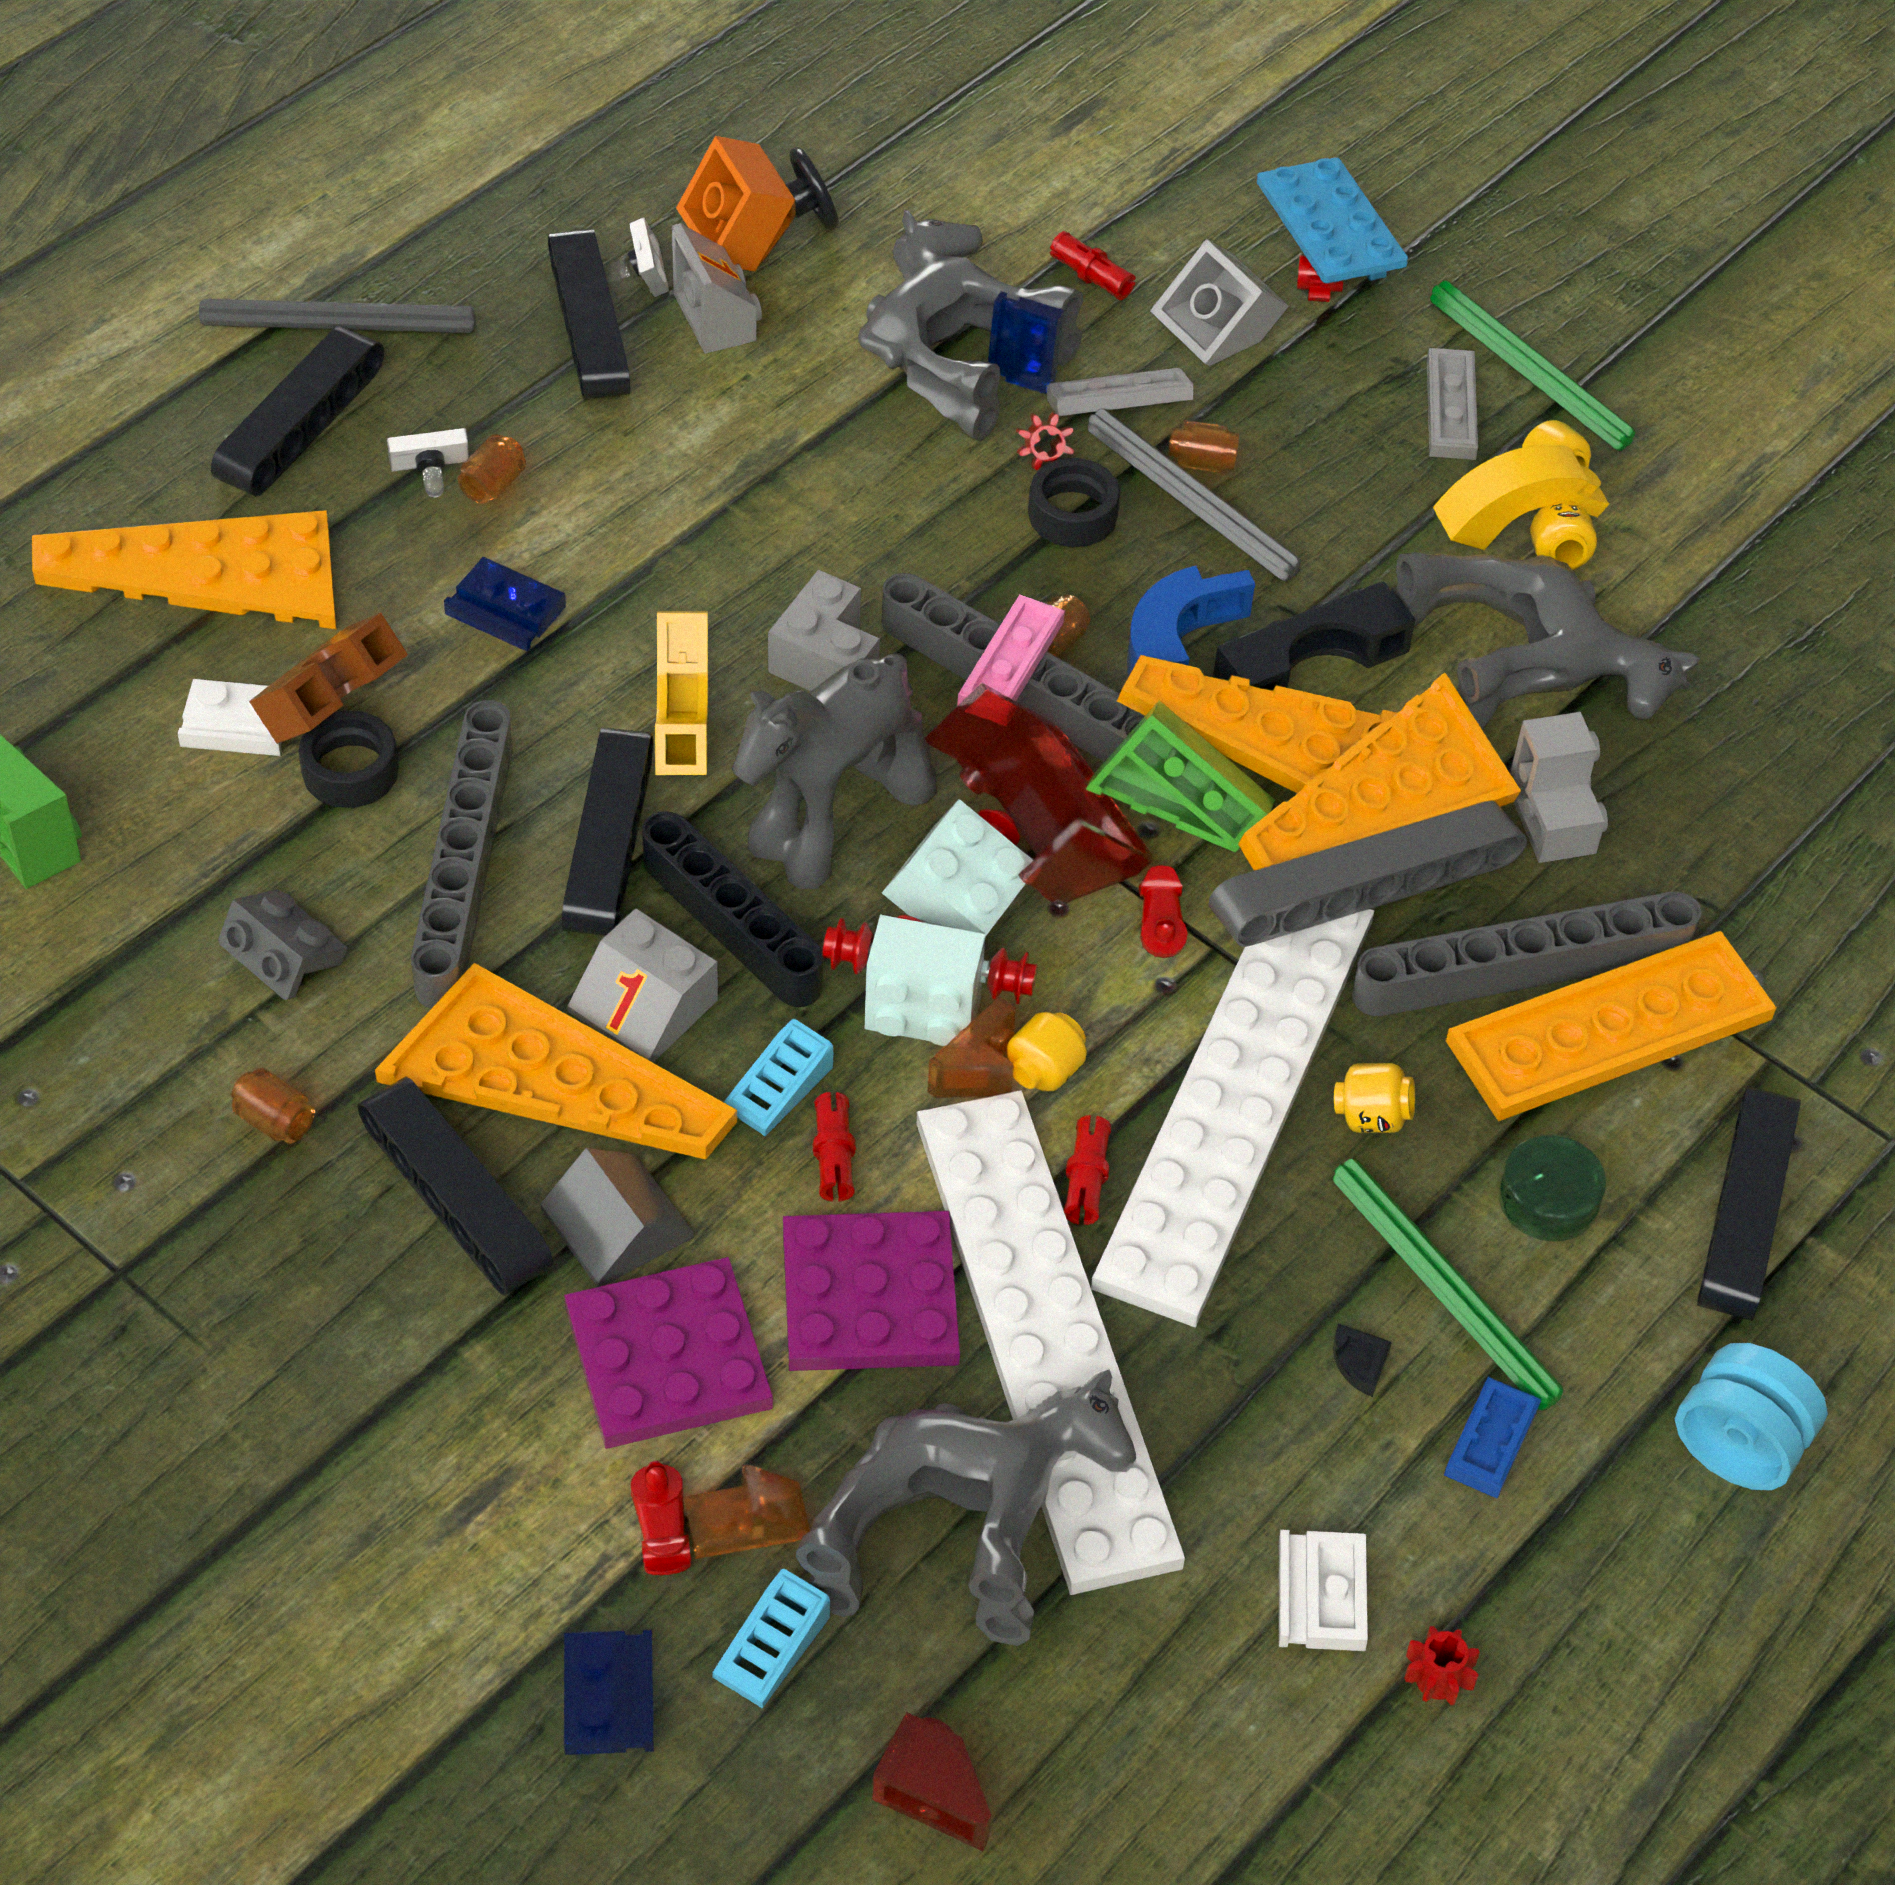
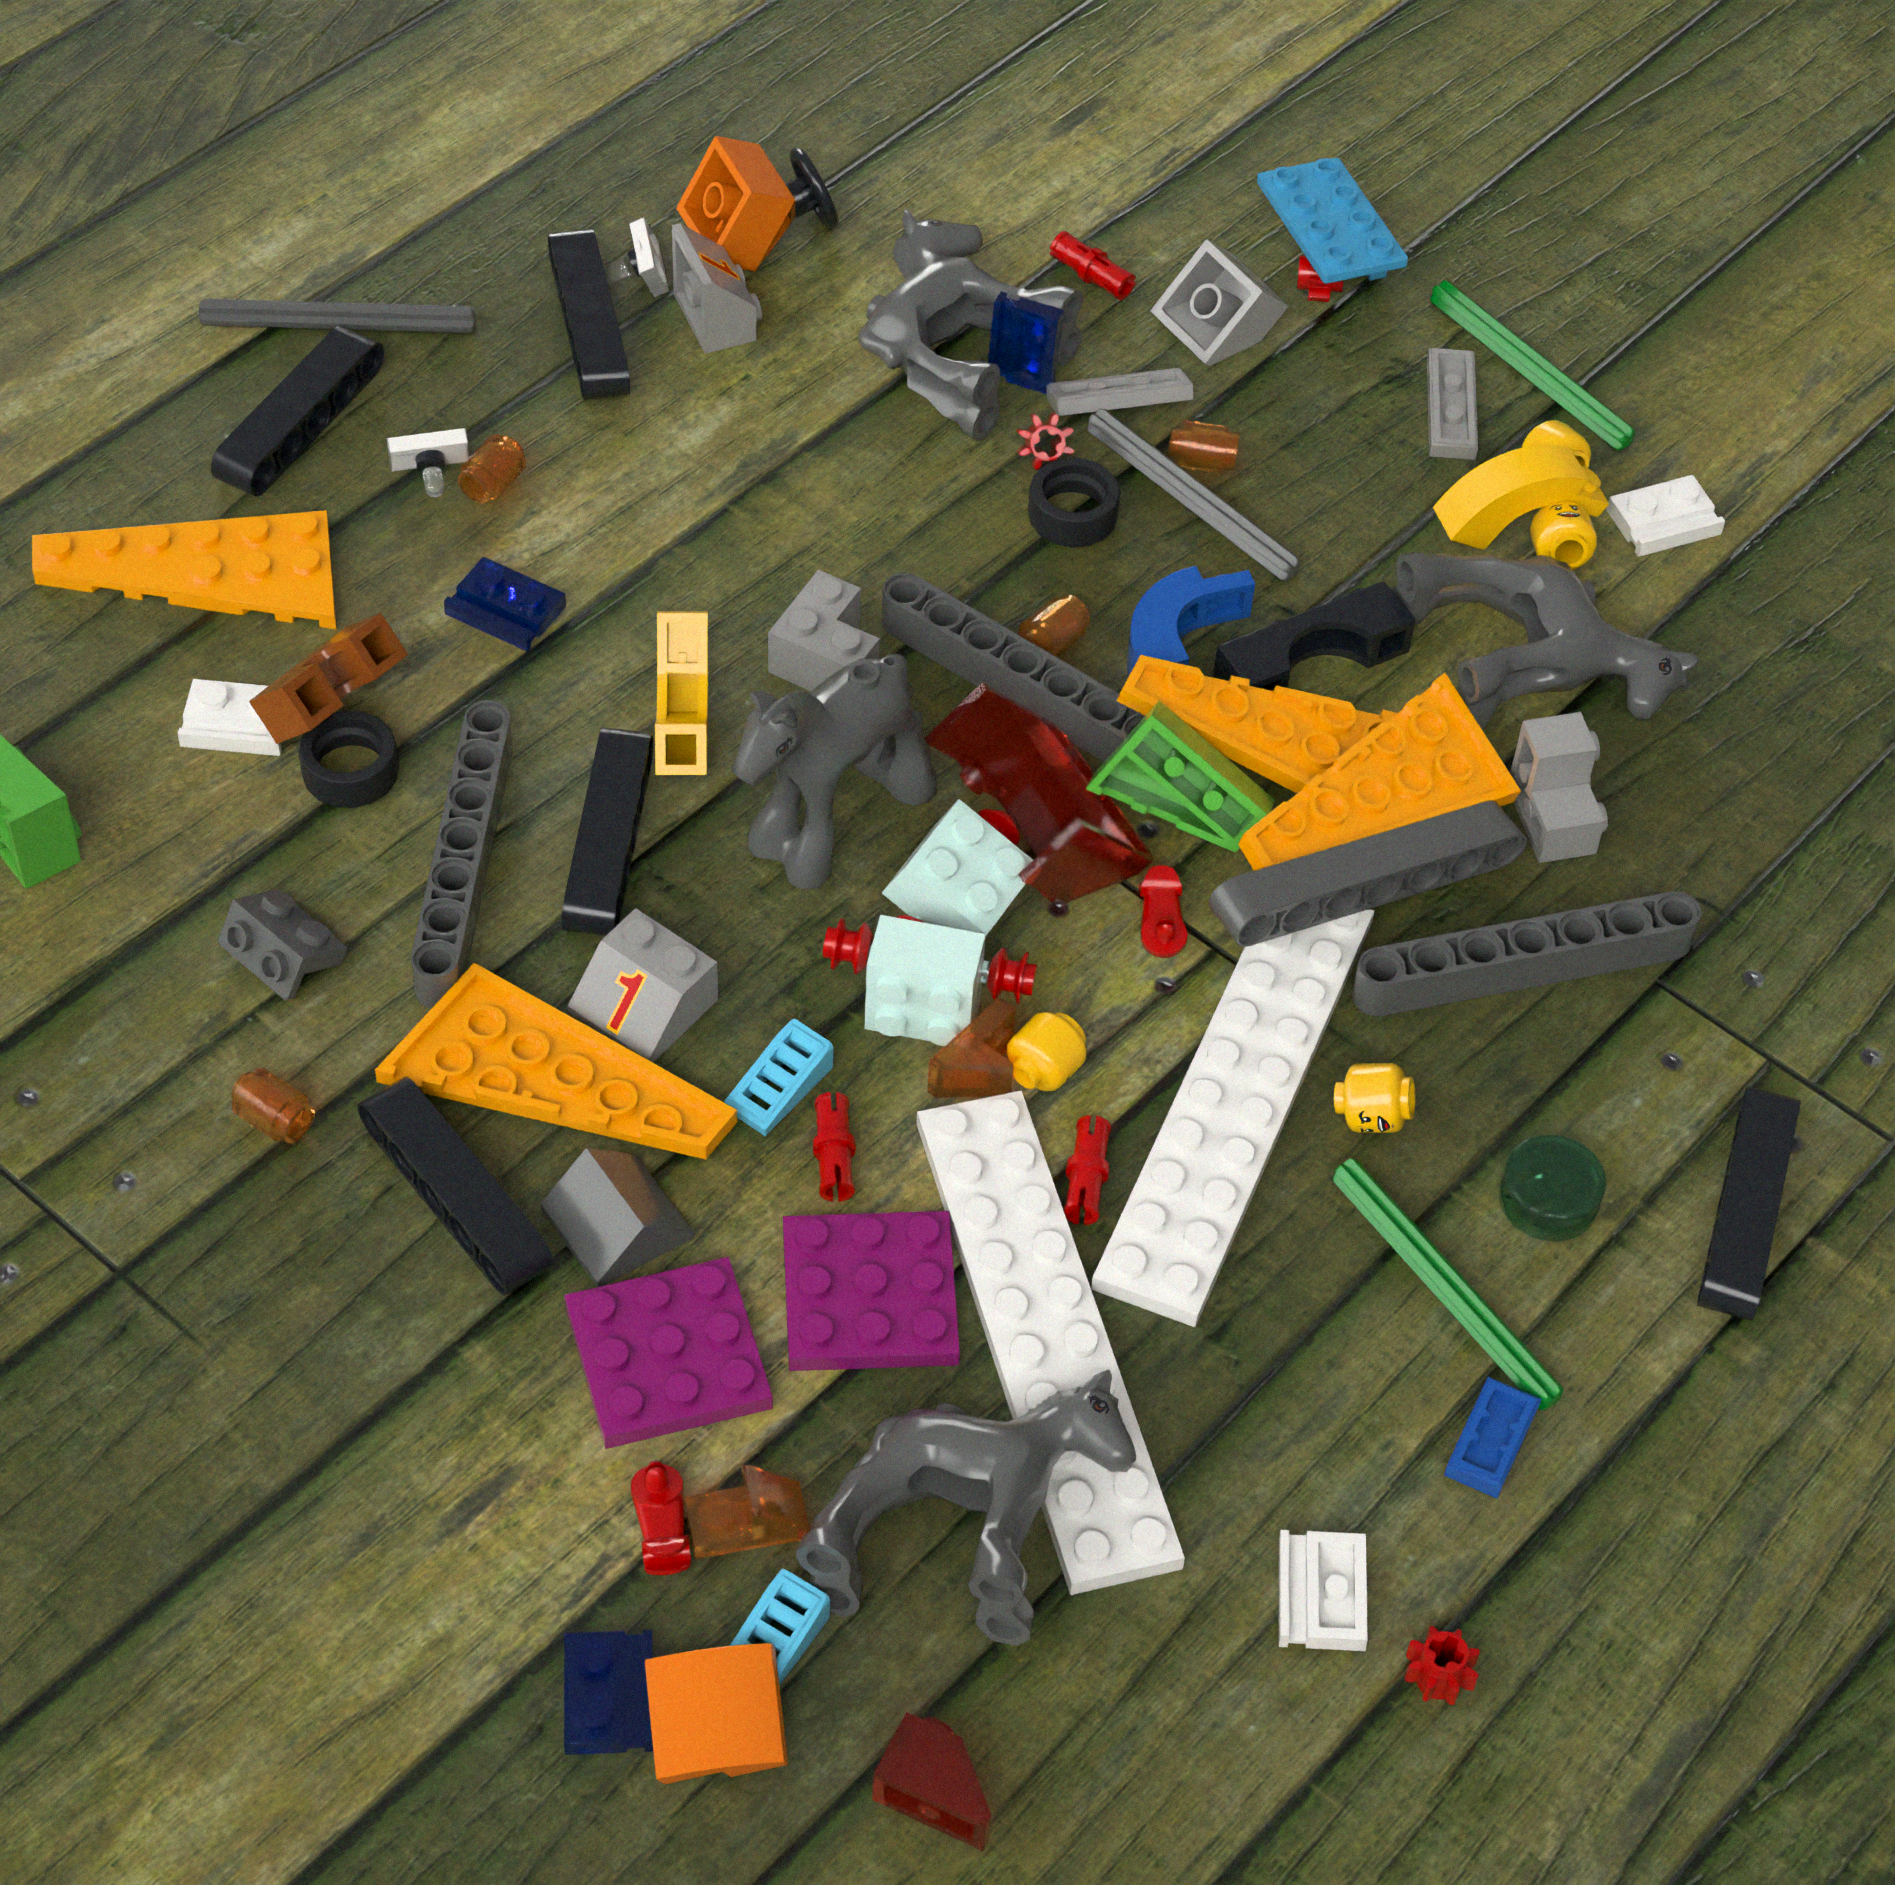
black beam [642,811,823,1007] -> none
bright pink tile [957,594,1065,723] -> none
black tile [1333,1324,1392,1397] -> none
light orange plate [1446,931,1777,1121] -> none
medium azure wheel [1675,1343,1828,1490] -> none
none -> orange slope [645,1643,788,1784]
none -> white plate [1606,475,1725,557]

